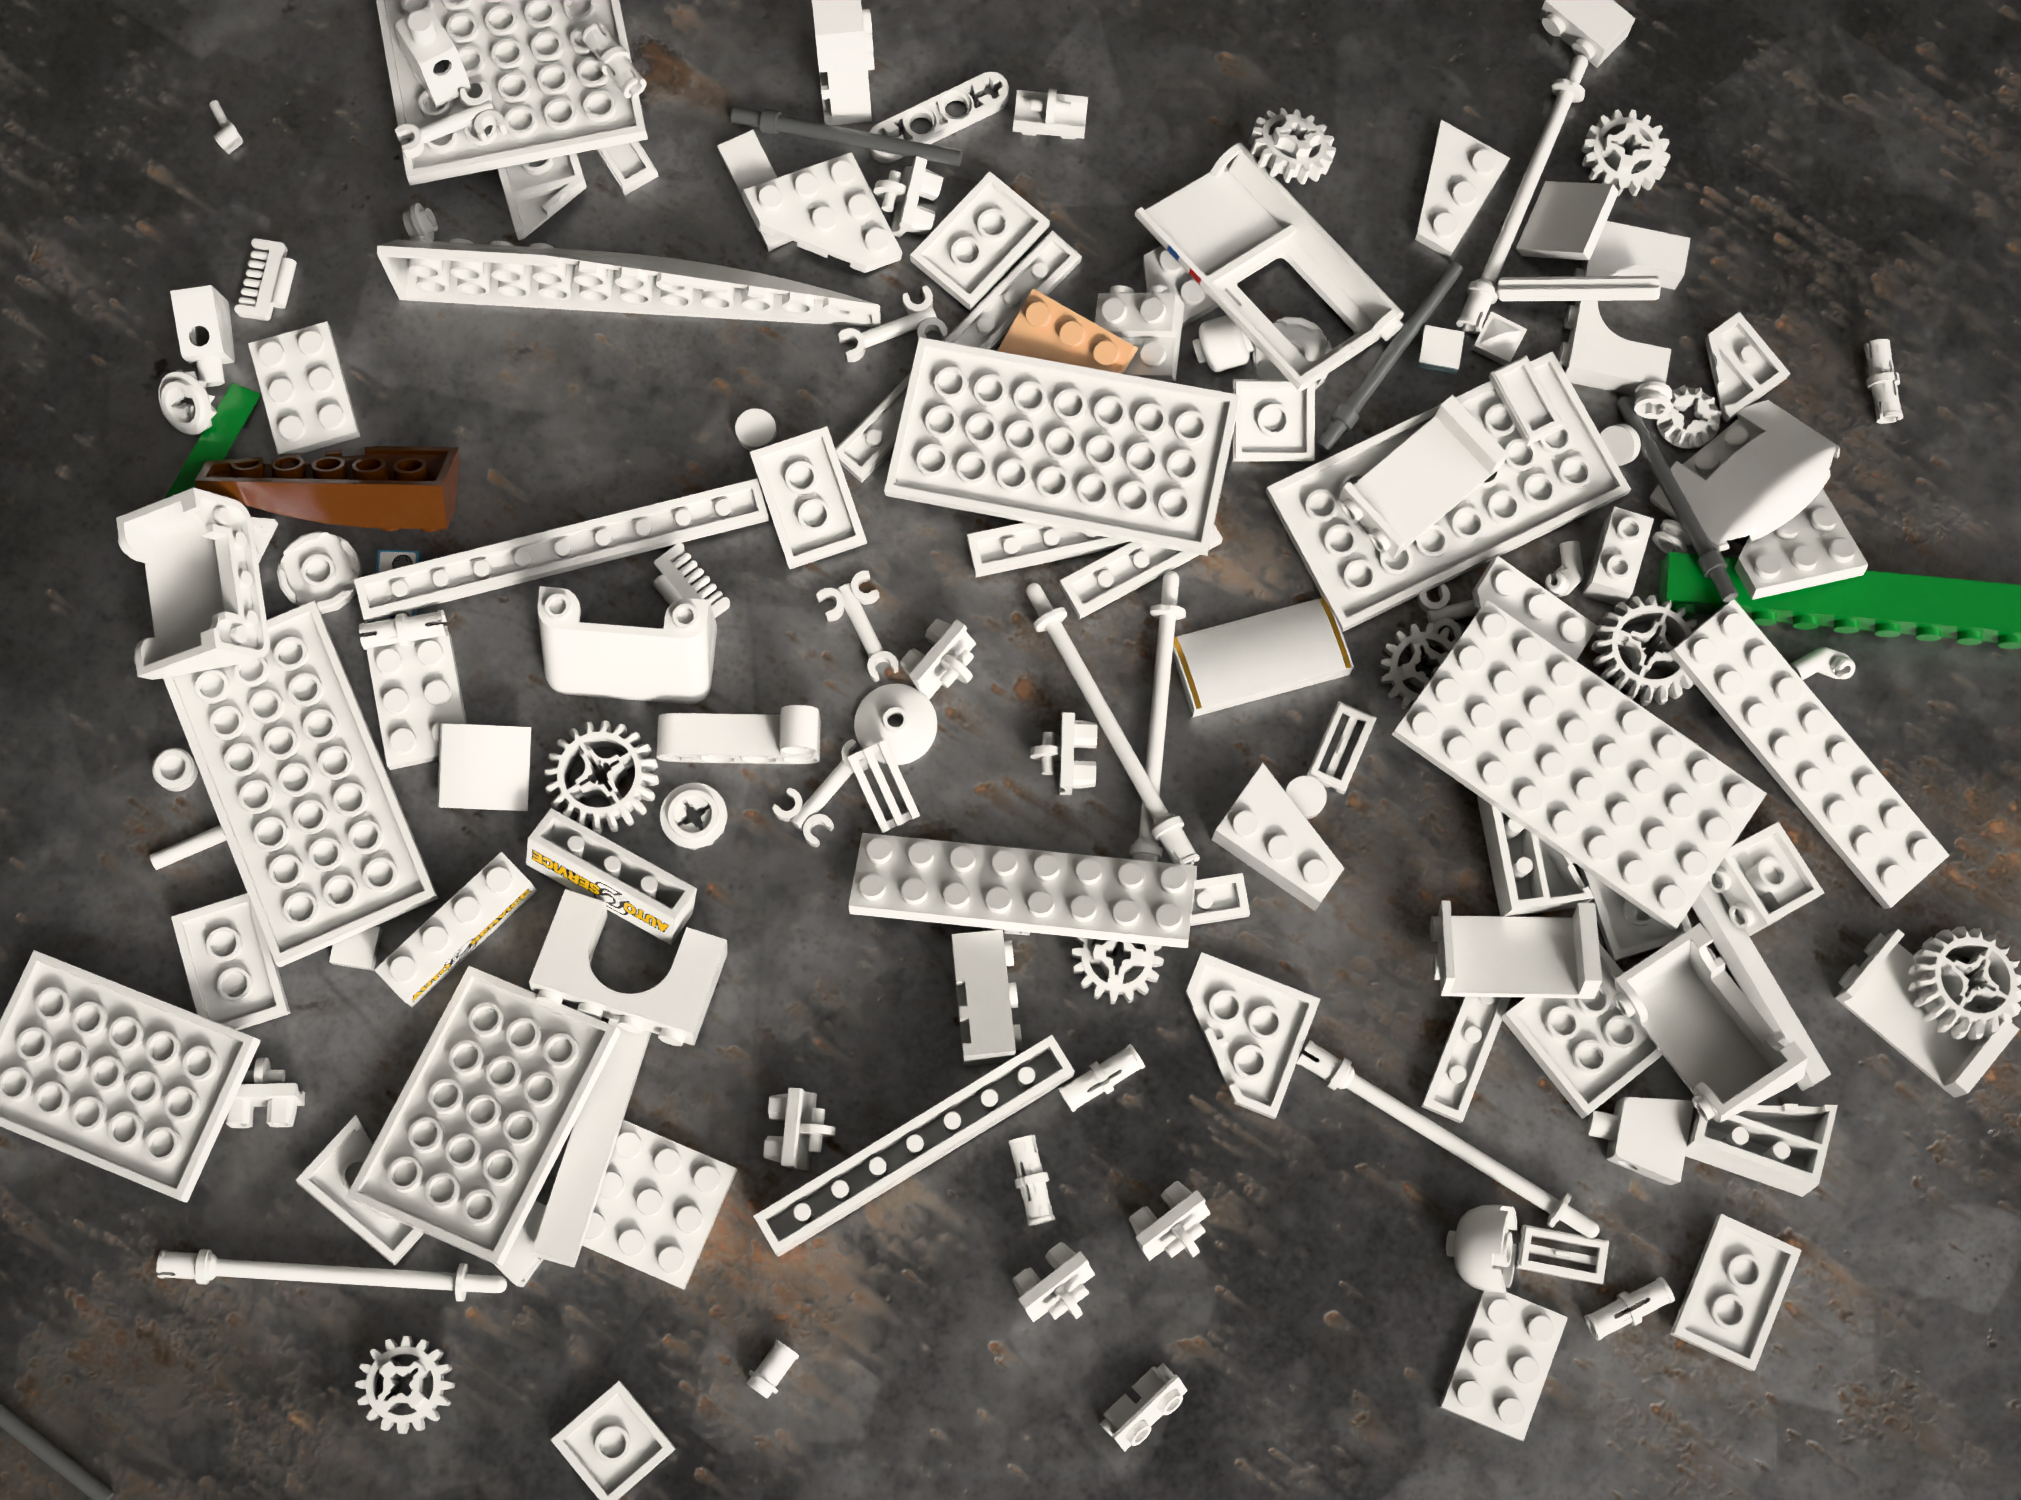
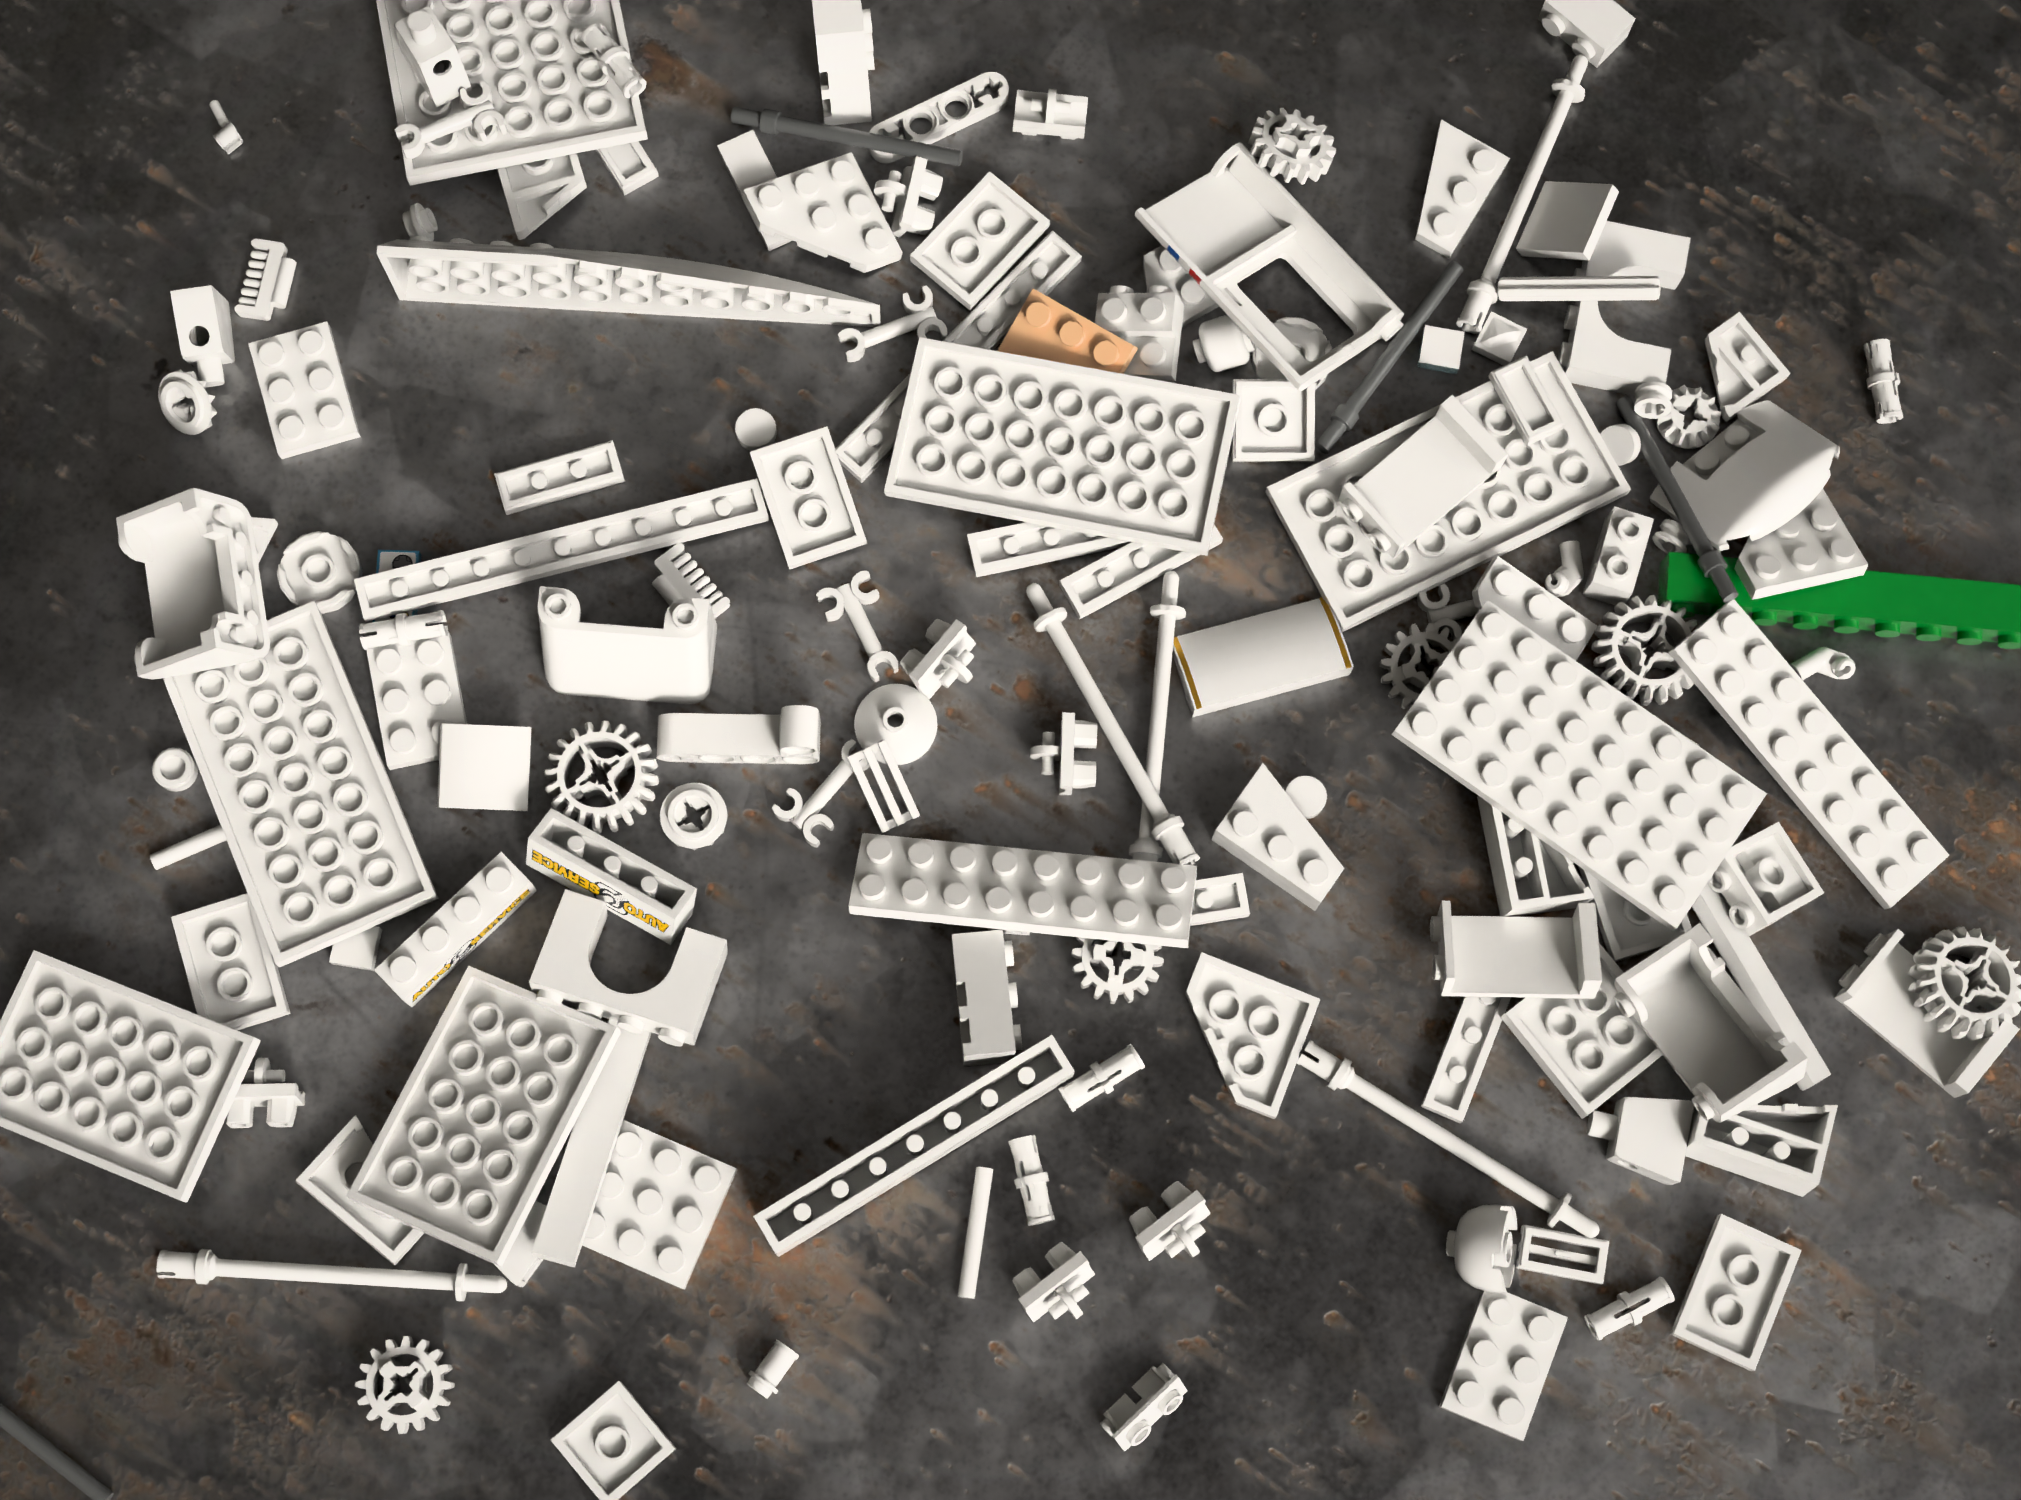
green sticker [164,383,261,499] -> none
reddish brown wedge [195,446,460,532] -> none
white hips [763,1088,836,1171] -> none
white tile [1306,701,1377,795] -> none
white gear [1581,109,1670,196] -> none
none -> white tile [494,440,625,515]
none -> white bar [957,1167,993,1299]

